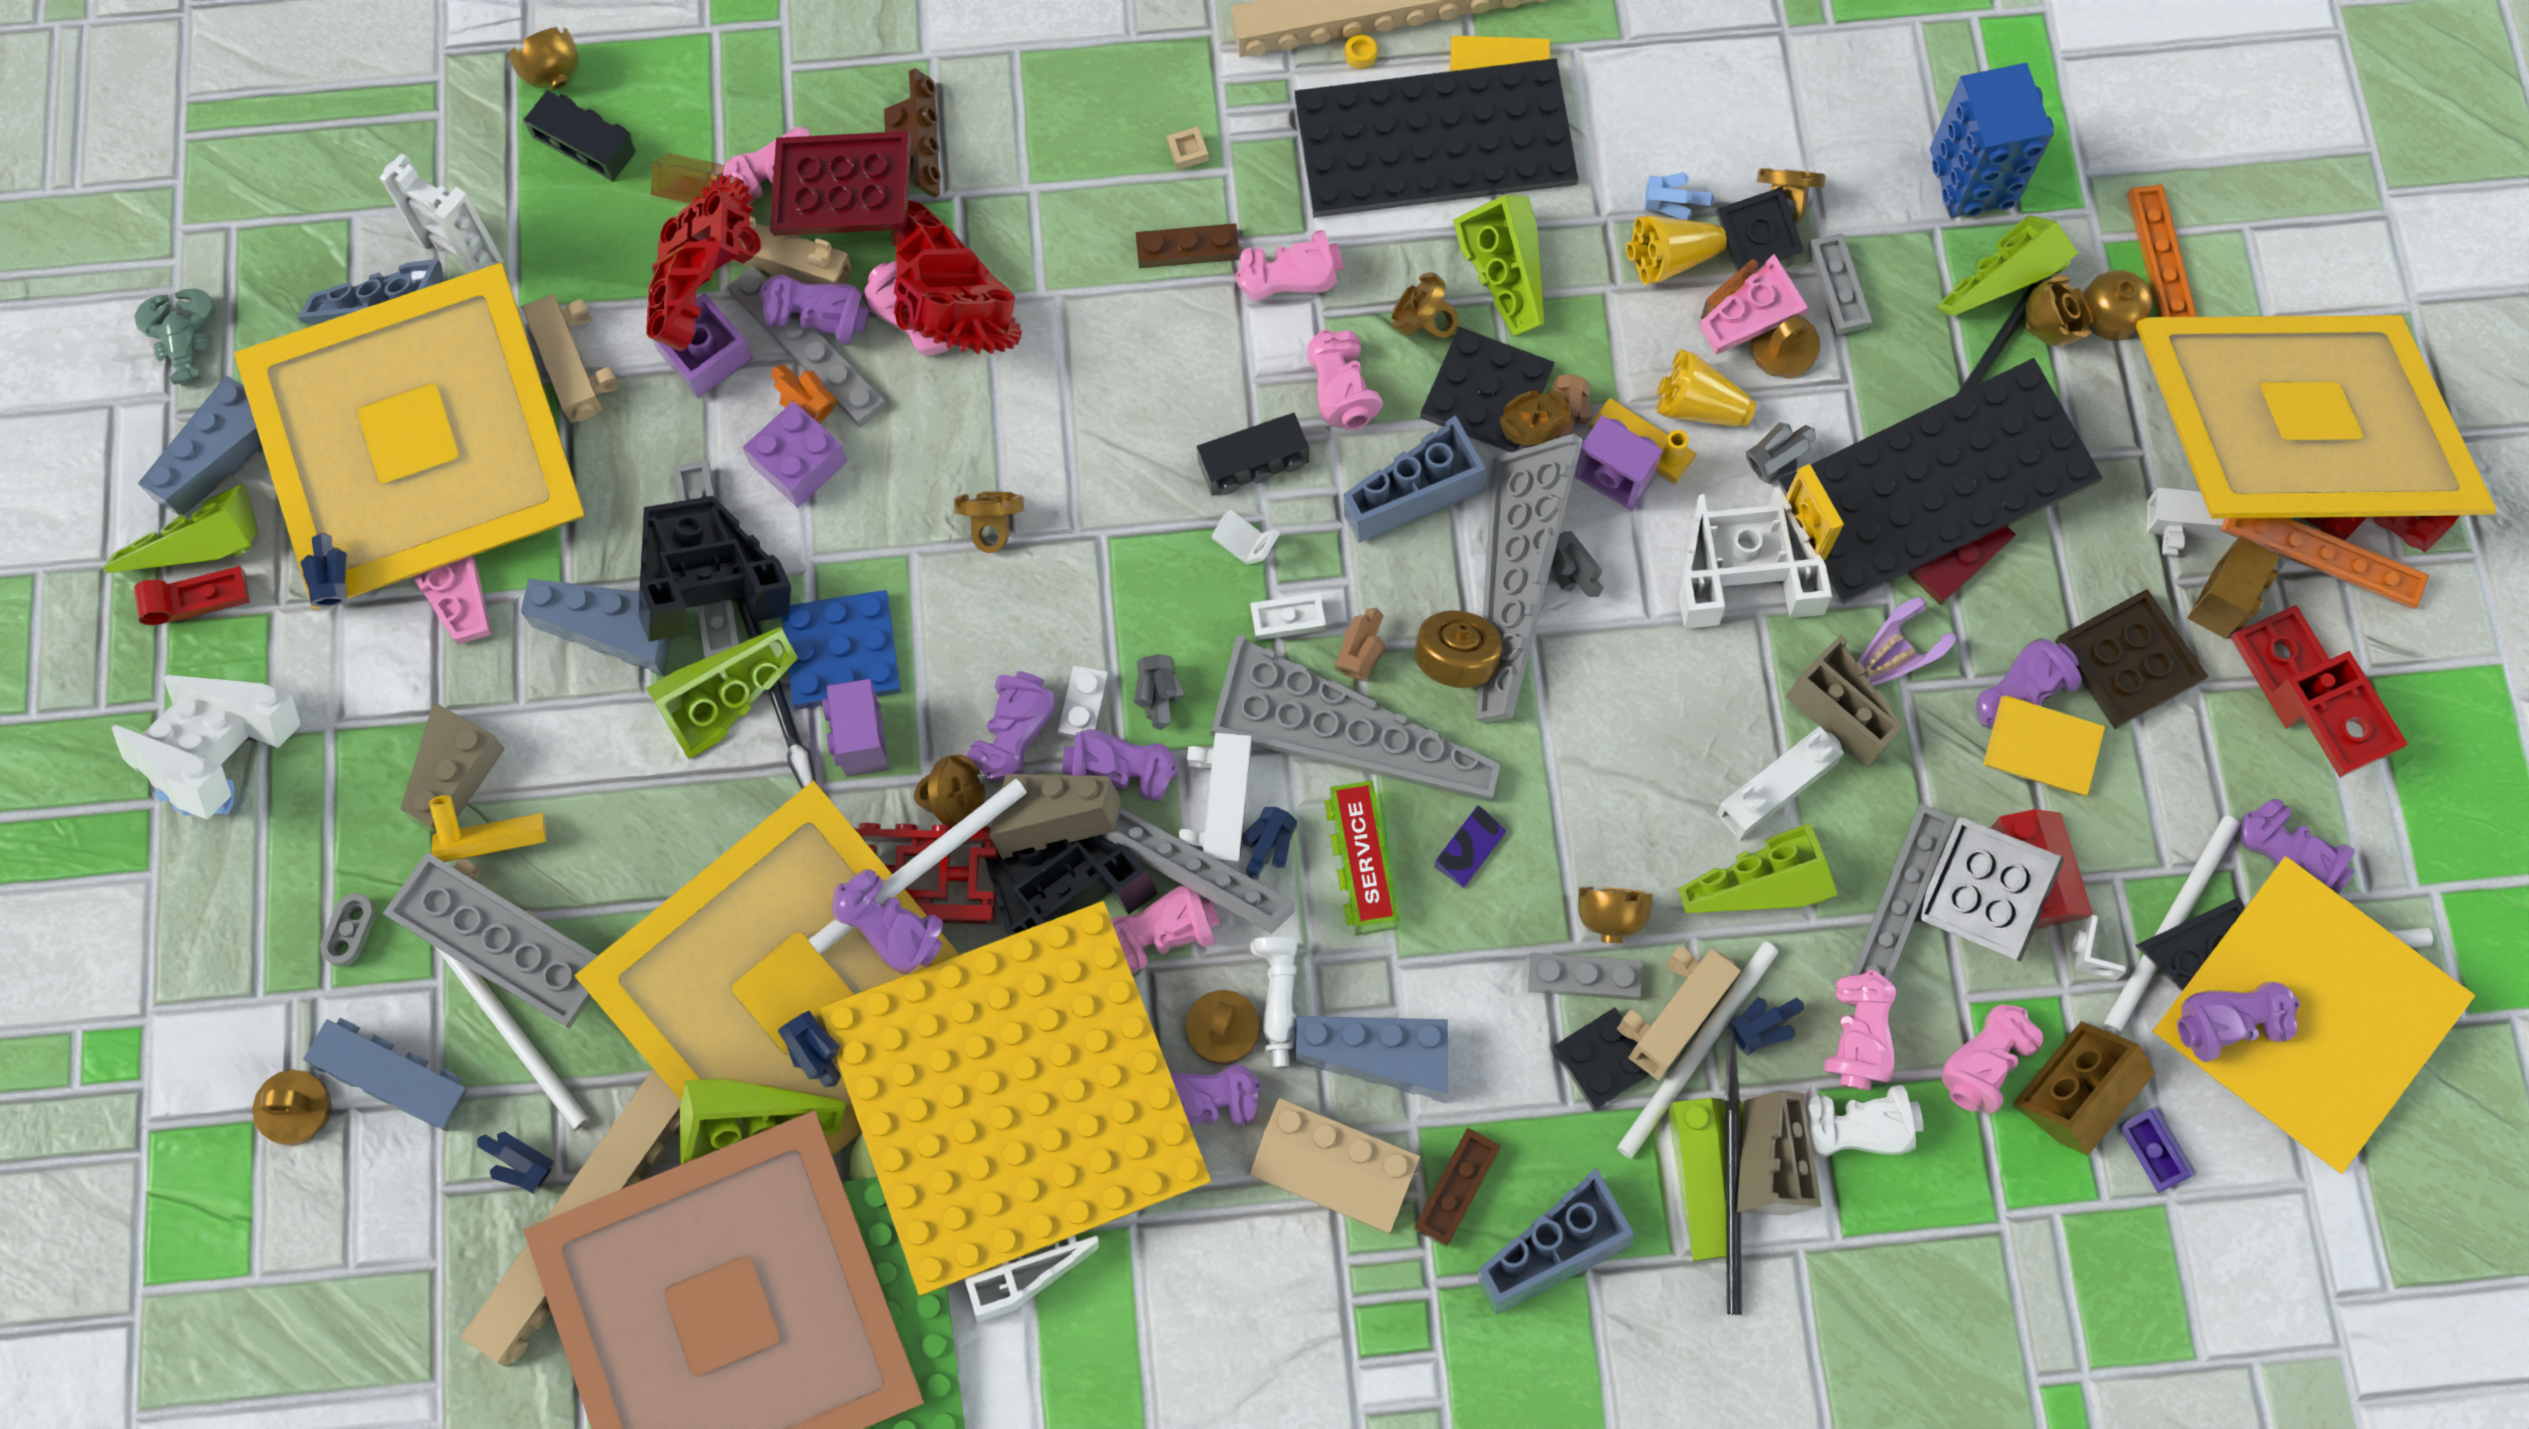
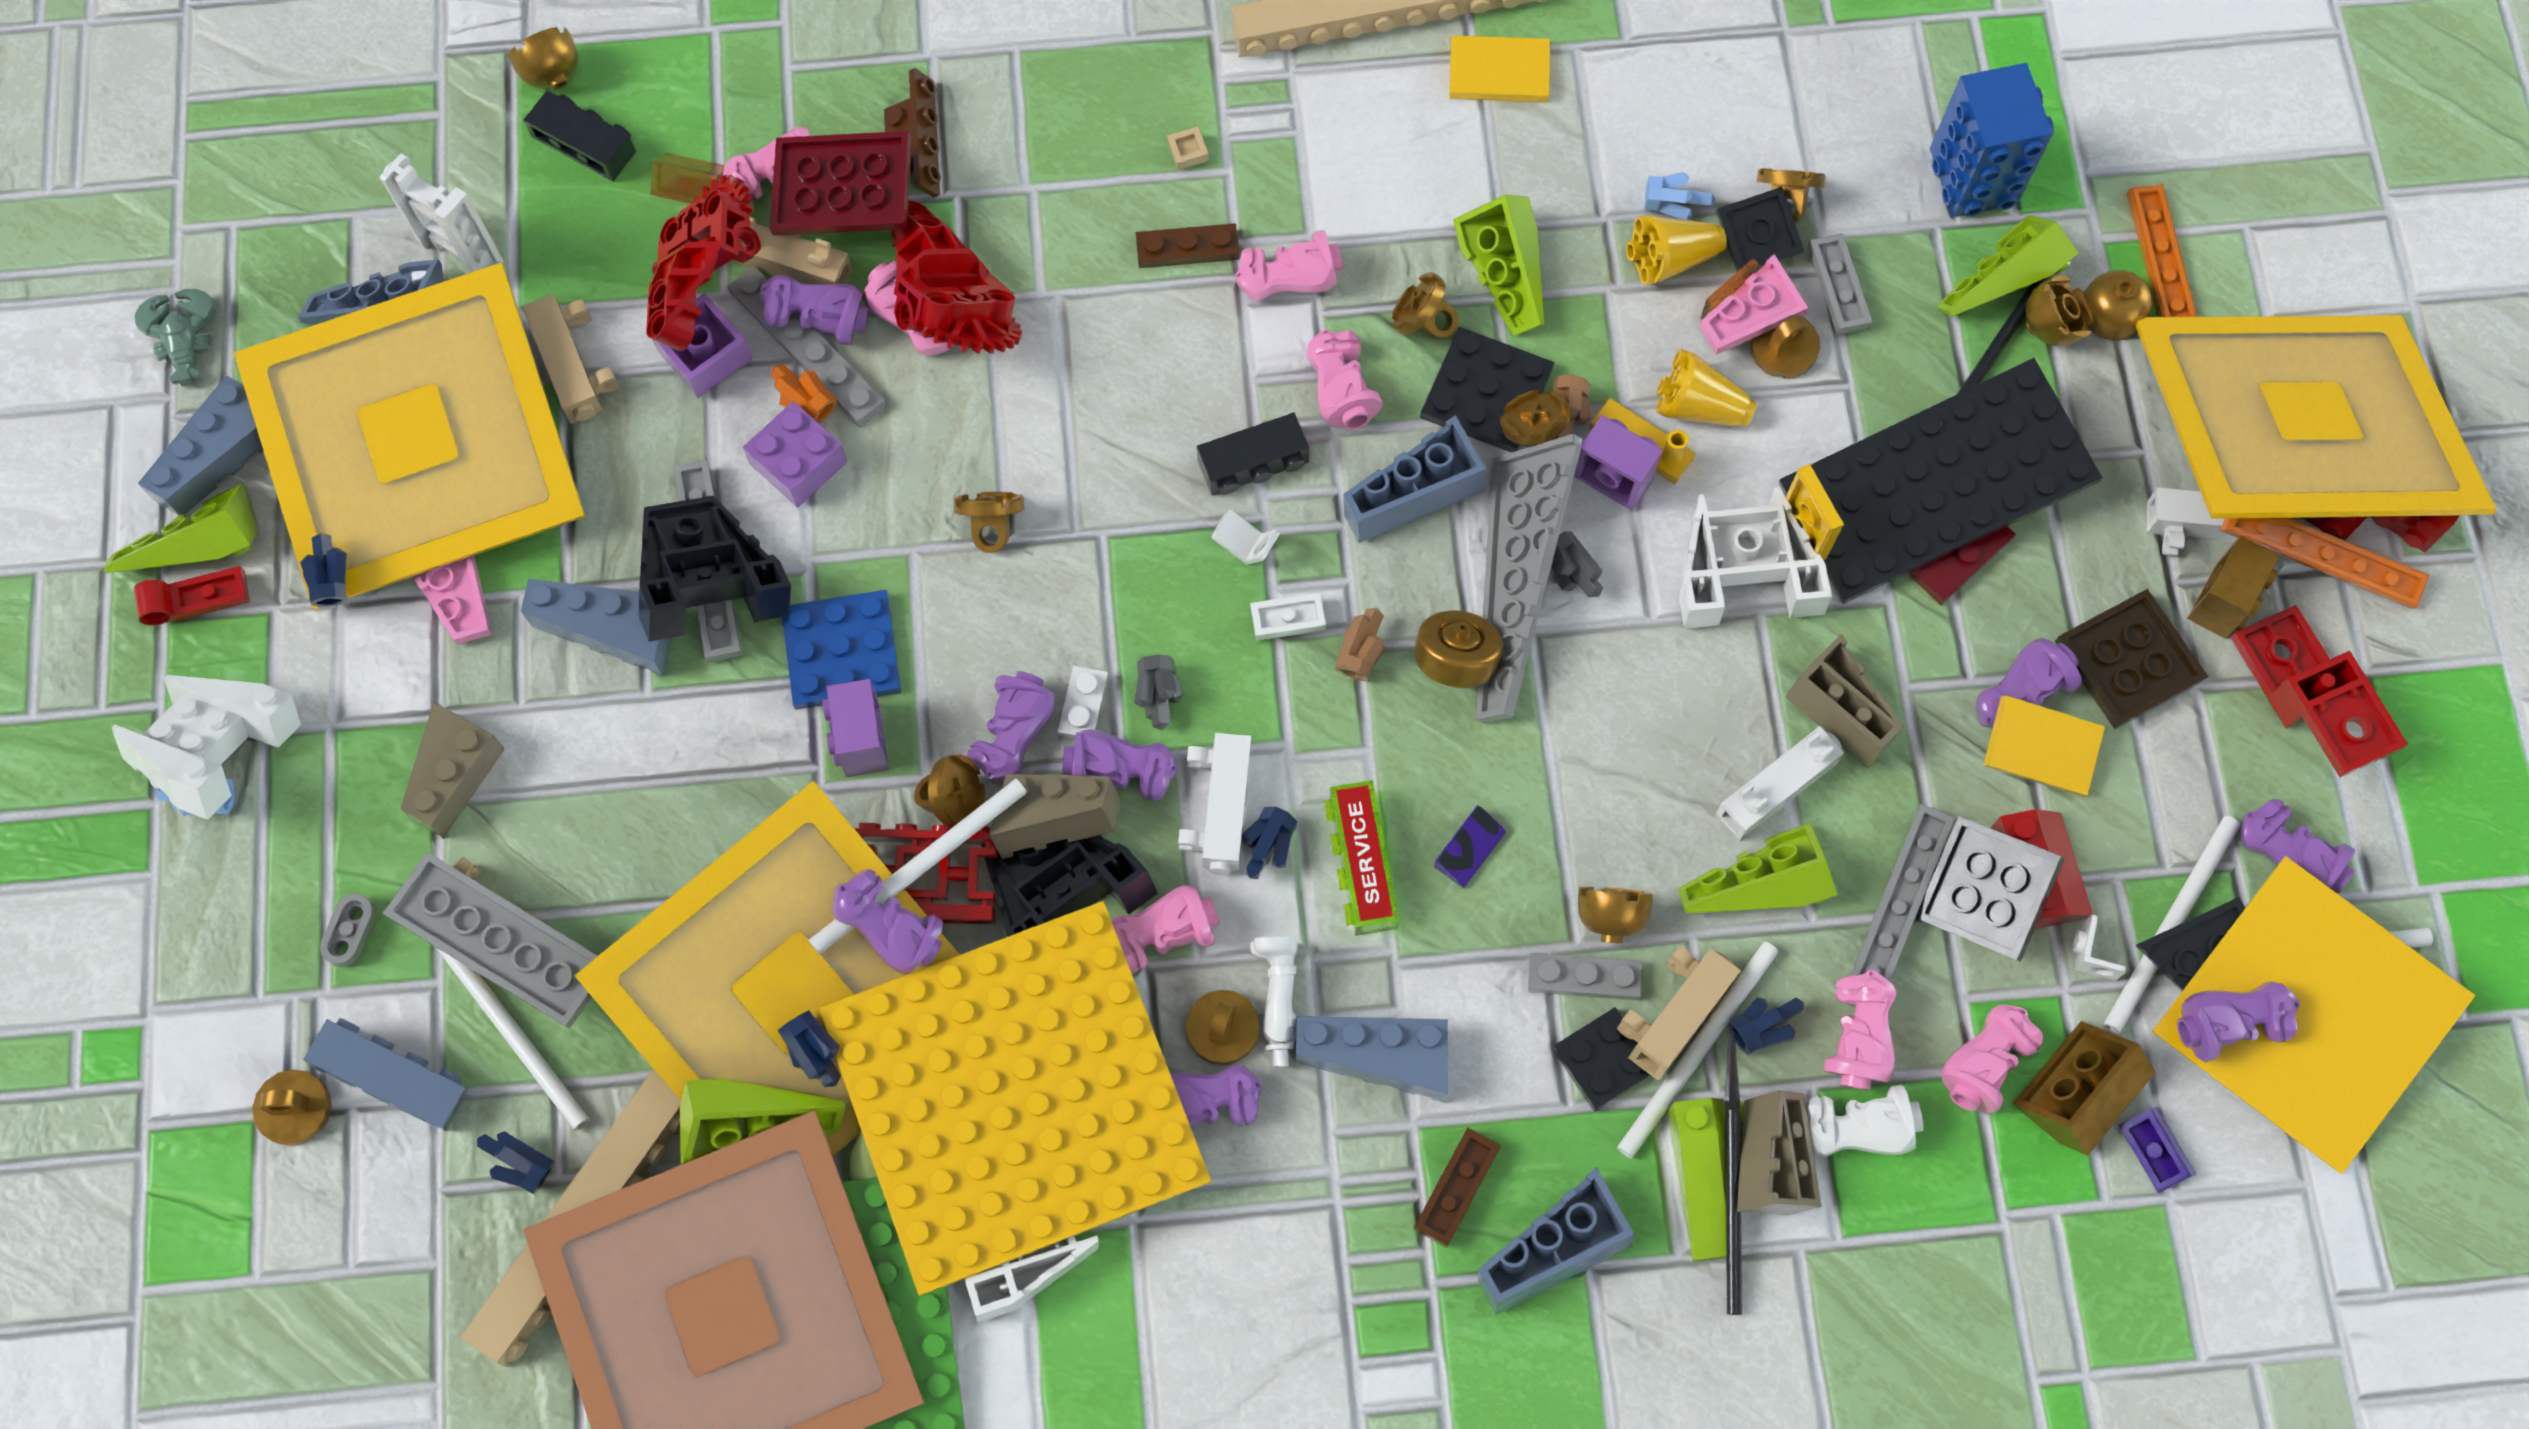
yellow piece [429,795,546,862] -> none
lime wedge [646,627,798,759] -> none
black piece [736,598,816,789] -> none
light grey plate [1101,807,1295,934] -> none
light grey wing [1211,634,1501,802] -> none
tan slope [1250,1098,1420,1234] -> none
black plate [1294,58,1579,218] -> none
yellow tile [1345,34,1378,69] -> none
dark grey rock [1746,422,1816,483] -> none
lavender animal [1858,597,1957,686] -> none

